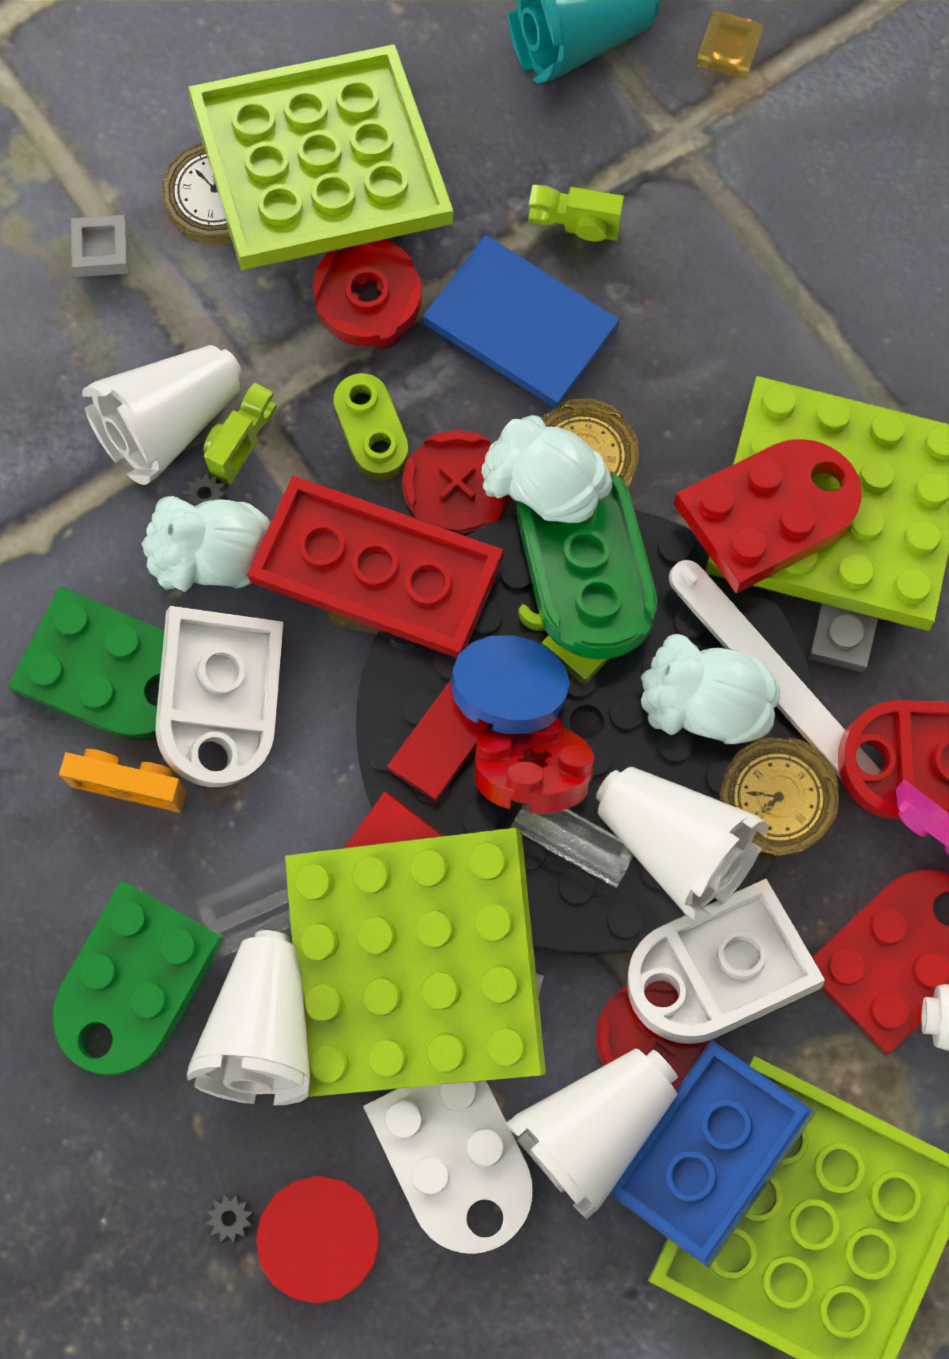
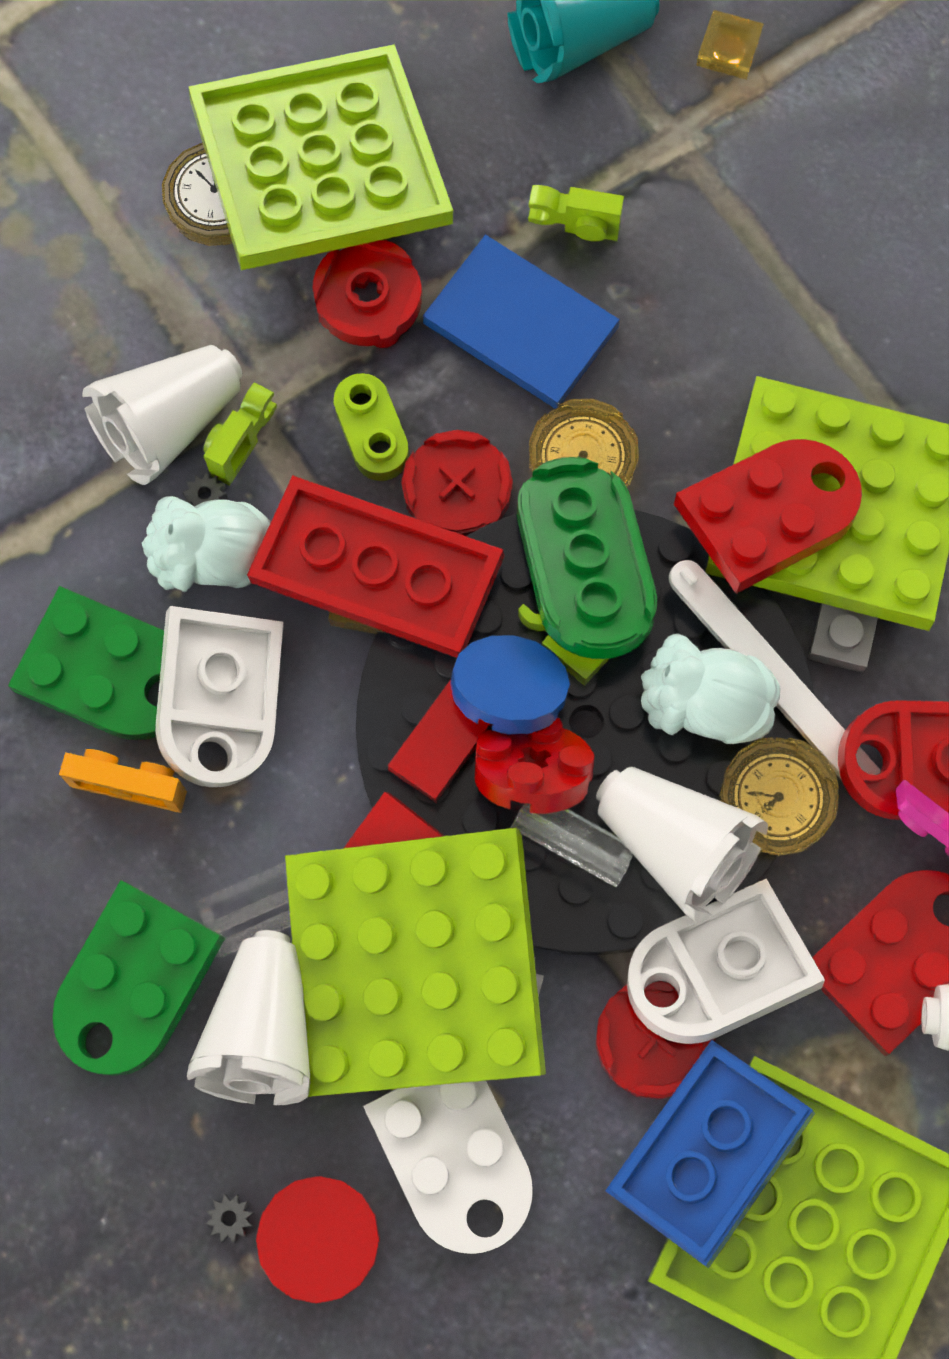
light grey plate [71,215,130,277] -> none
light aqua hair [482,415,612,523] -> none
white cone [506,1048,678,1219] -> none

